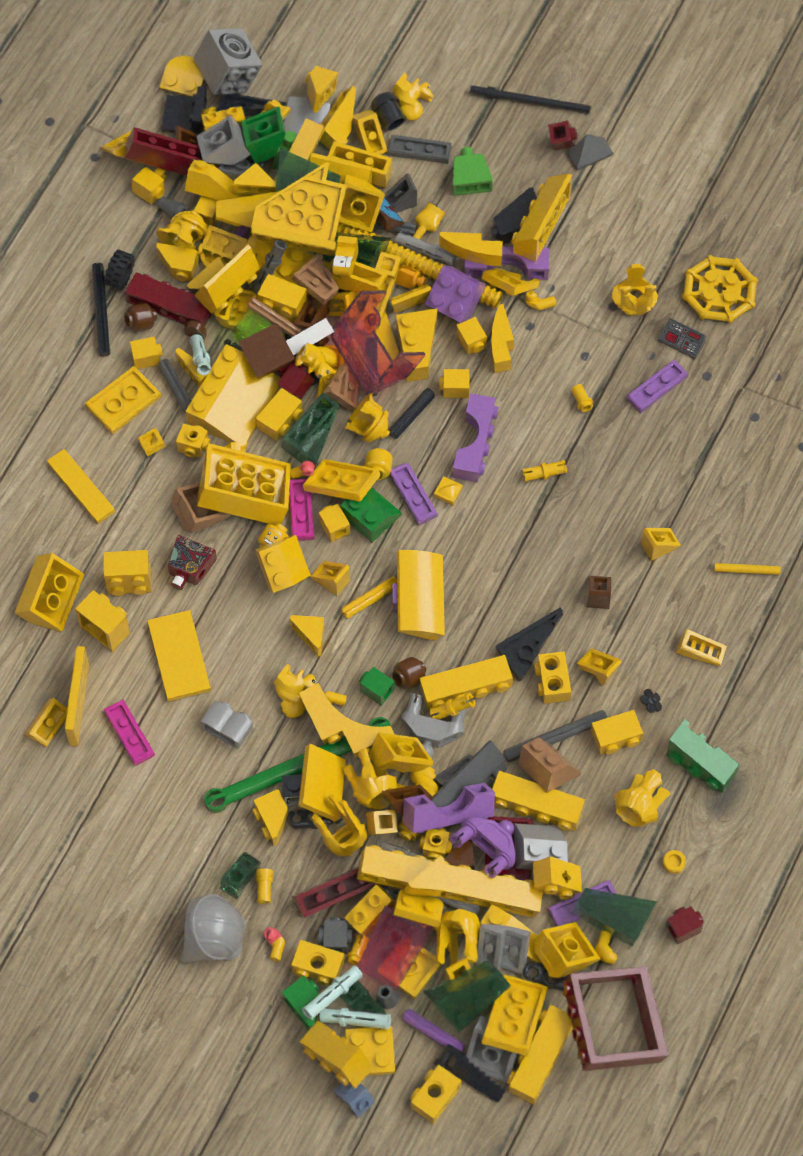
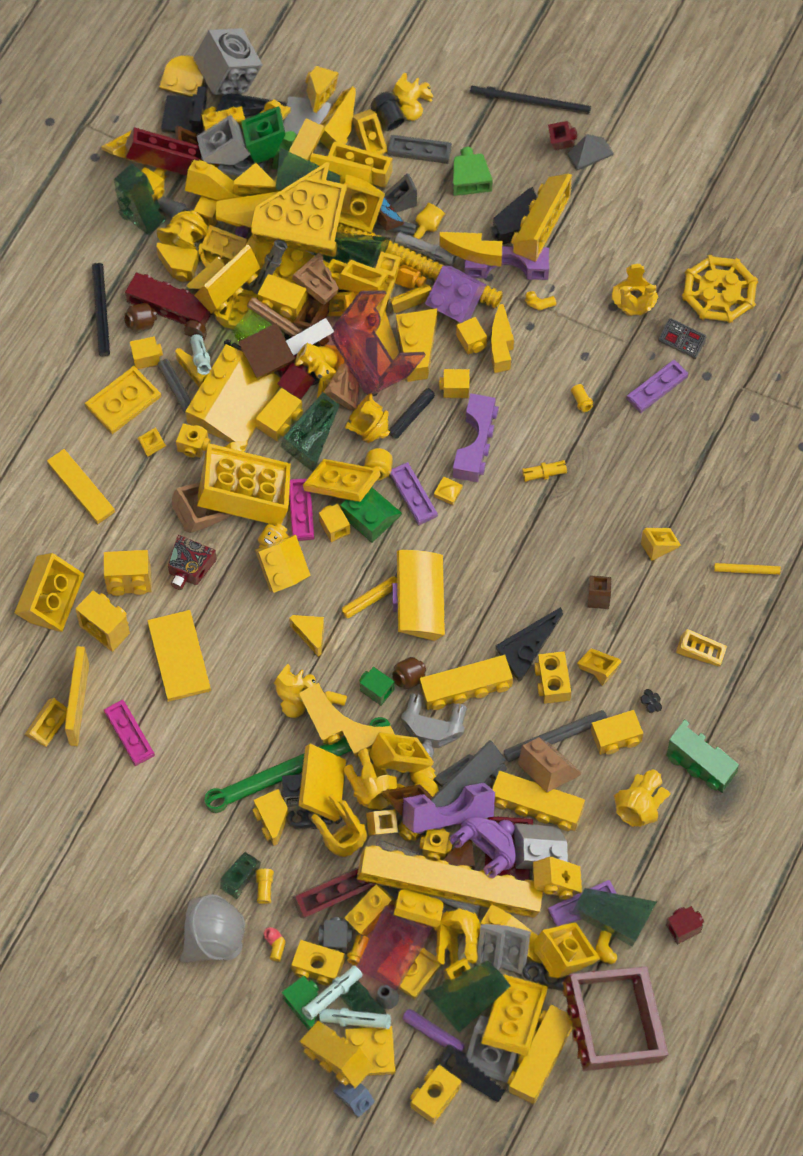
black tyre [104,249,135,290] -> none
light grey brick [200,701,253,749] -> none
arm [290,461,315,479] -> none
yellow slope [310,561,350,596] -> none
yellow leg [333,236,358,276] -> none
yellow slope [404,856,444,897] -> none
yellow pin [430,693,475,720] -> none
yellow wing [482,267,540,296] -> none
yellow tile [663,850,686,874] -> none
none -> clear green wedge [114,163,166,236]

